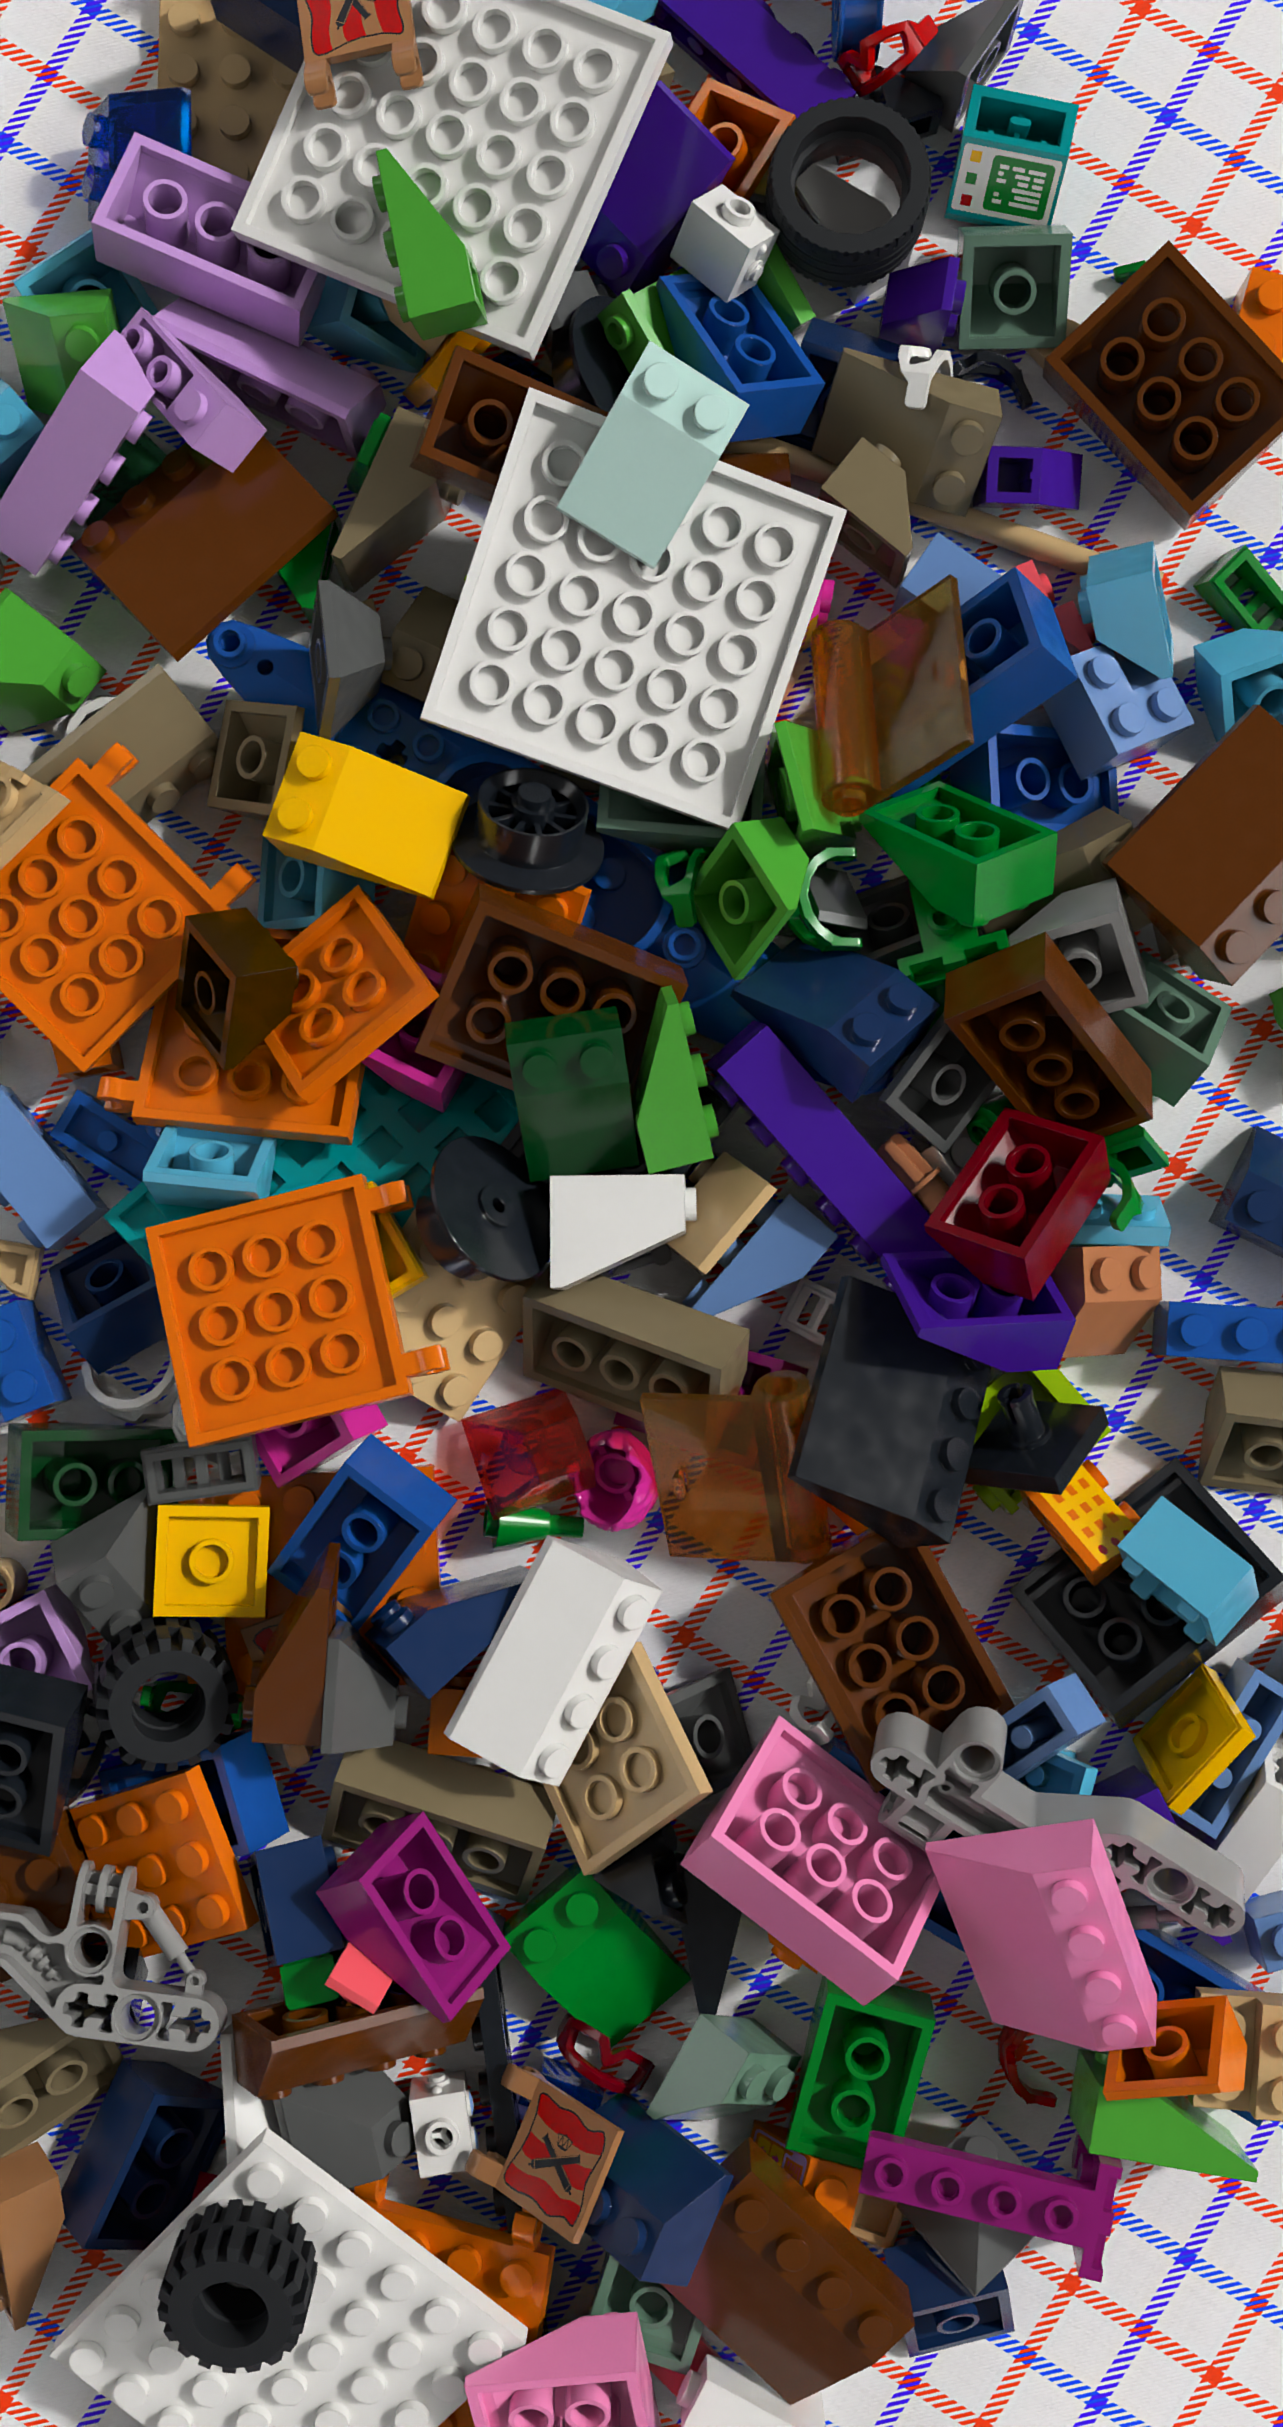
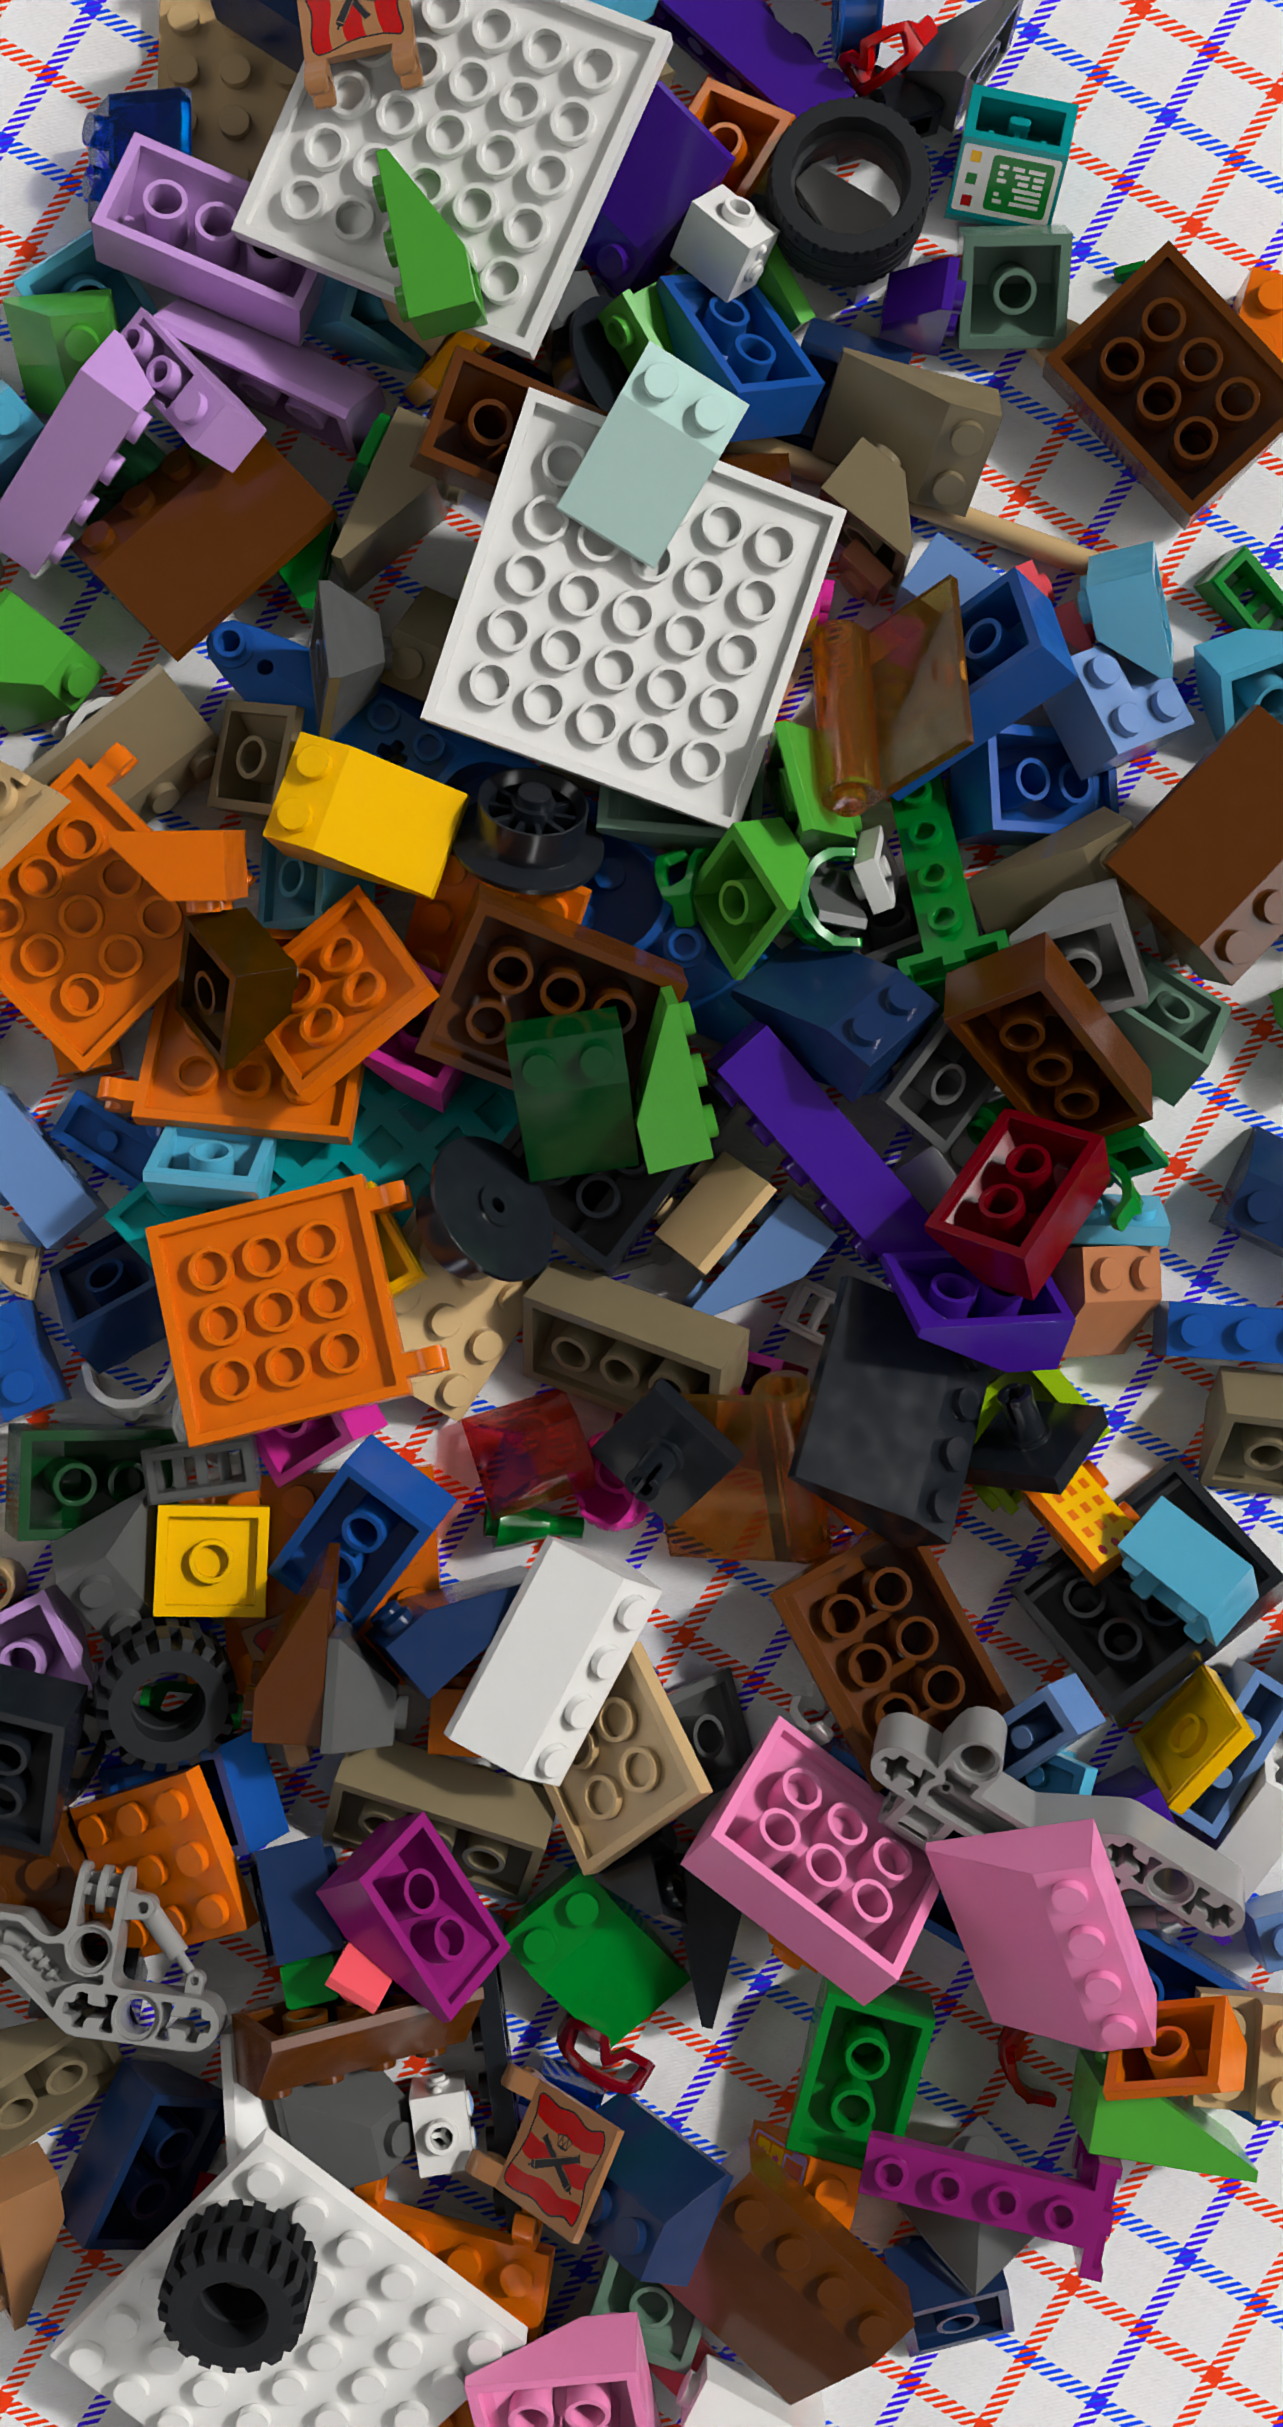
white slope [550,1174,697,1290] -> none
sand green slope [646,2014,802,2120] -> none
tan tile [850,2193,904,2249] -> none
green slope [859,781,1058,927] -> none
nougat axle [877,1133,950,1215] -> none
white helmet [898,344,953,410] -> none
black helmet [953,350,1033,410] -> none
dark purple slope [973,446,1083,511] -> none
none -> orange slope [107,830,249,912]
none -> black tile [589,1377,744,1526]
none -> nougat plate [836,538,894,607]
none -> white plate [849,825,900,915]

